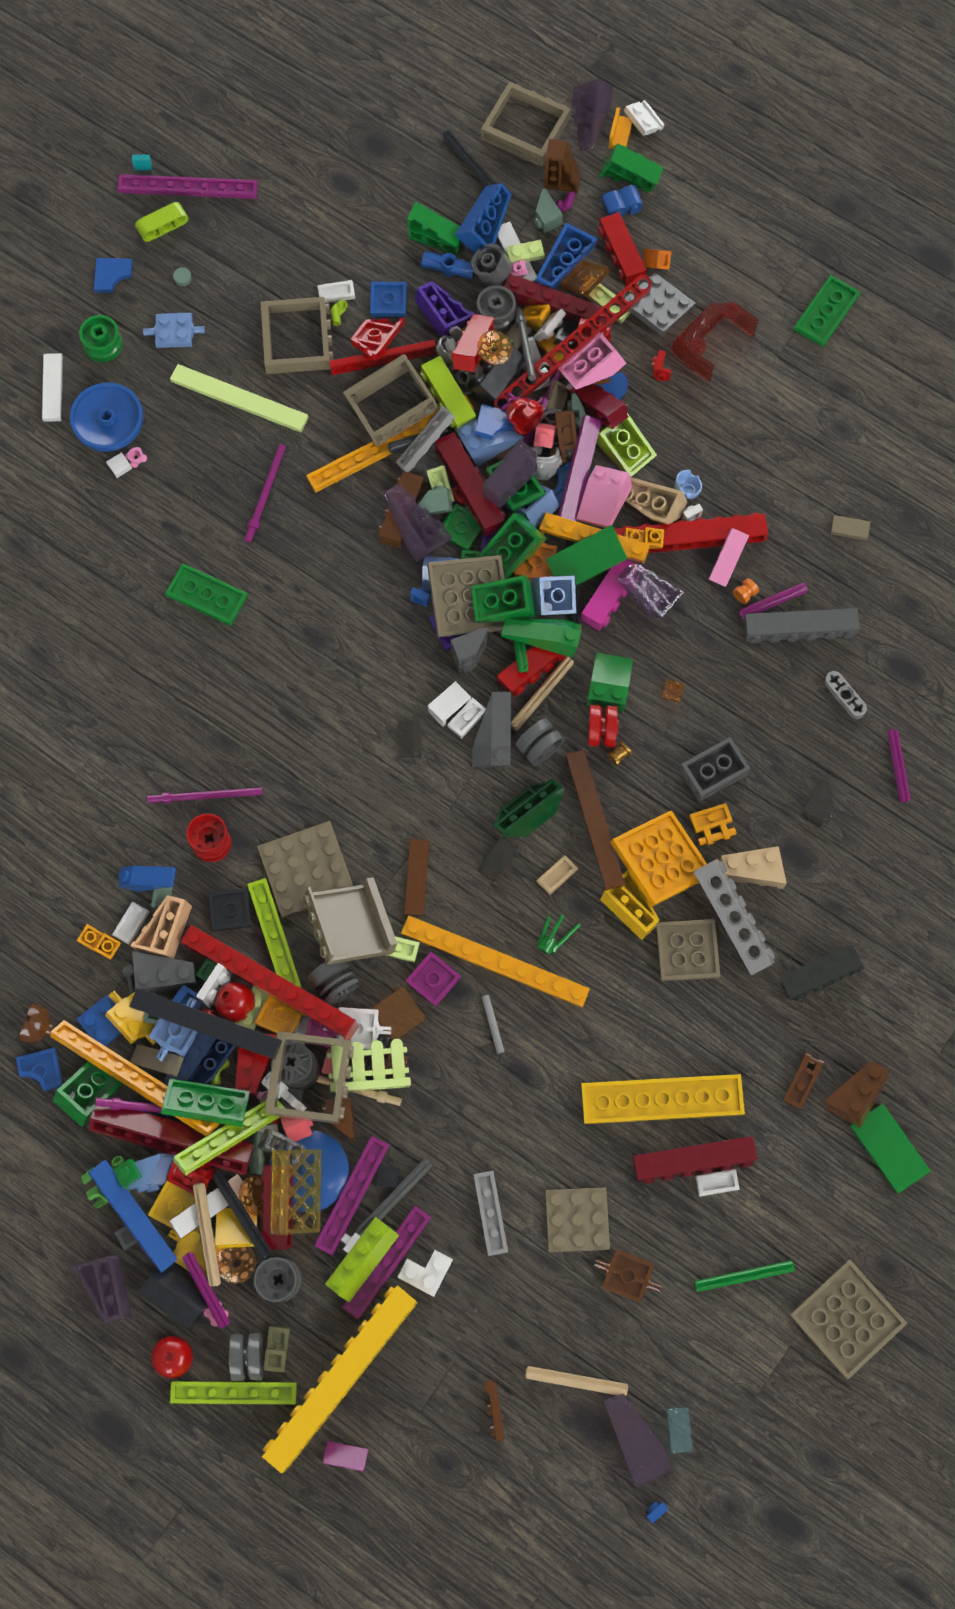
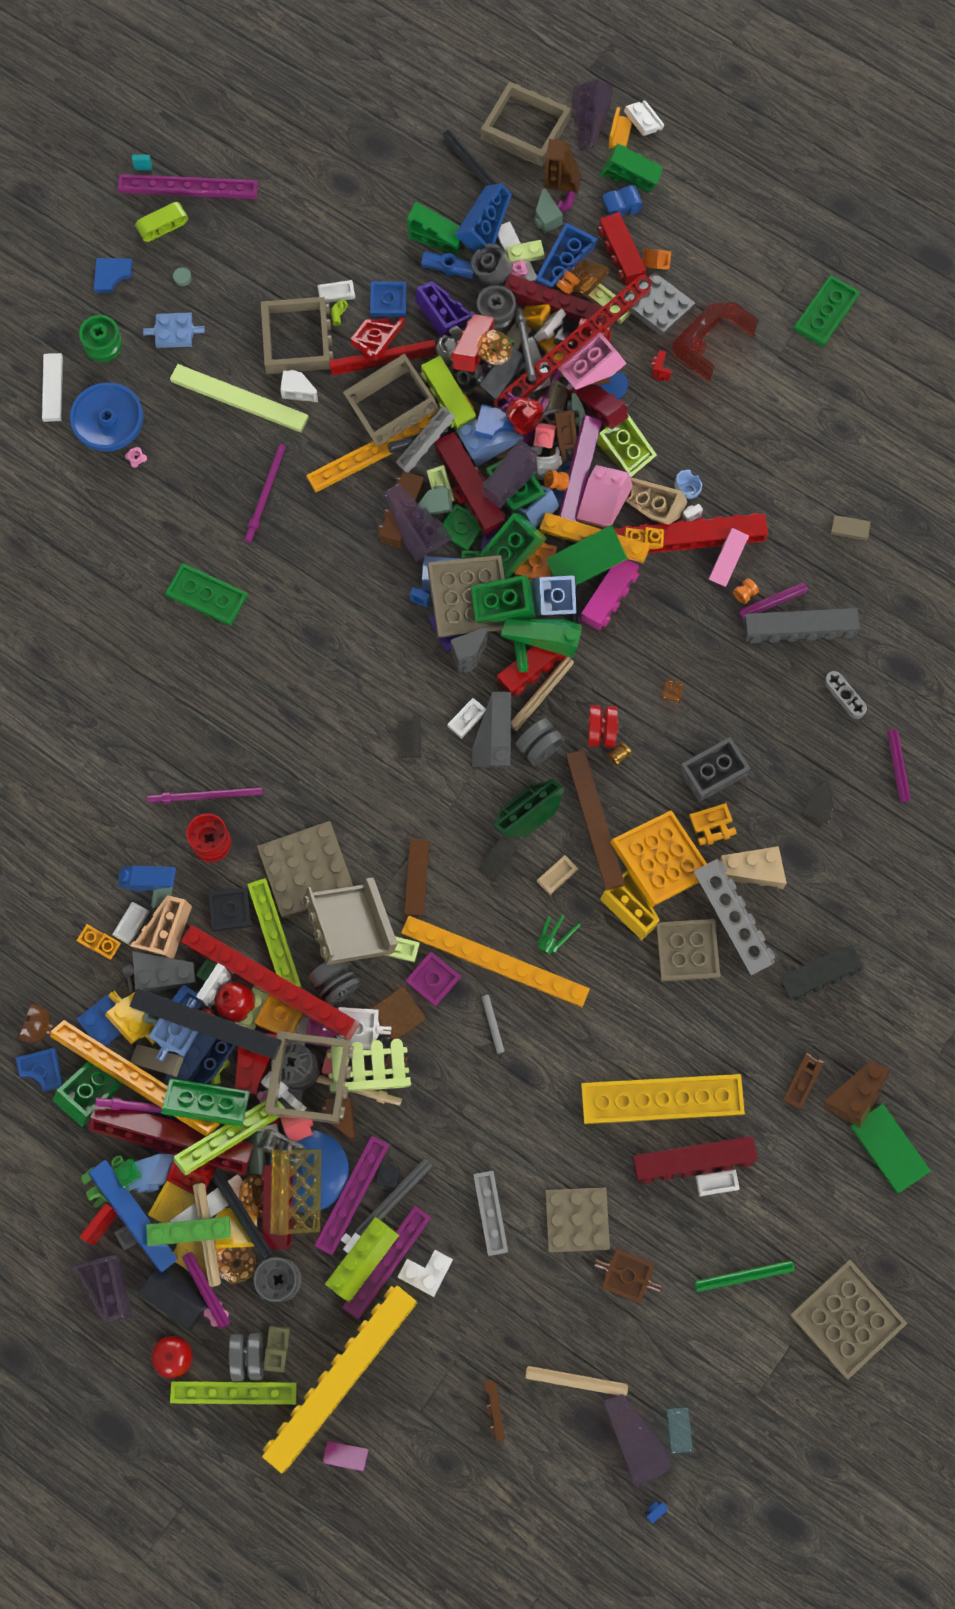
white tile [106,452,132,478] -> none
white panel [428,681,471,727] -> none
green slope [587,652,633,712] -> none
clear purple wedge [616,564,685,619] -> none
none -> red tile [80,1203,118,1245]
none -> bright green plate [146,1216,231,1246]
none -> white slope [280,370,318,402]
none -> orange wheel [544,470,569,491]
none -> orange wheel [556,270,581,295]

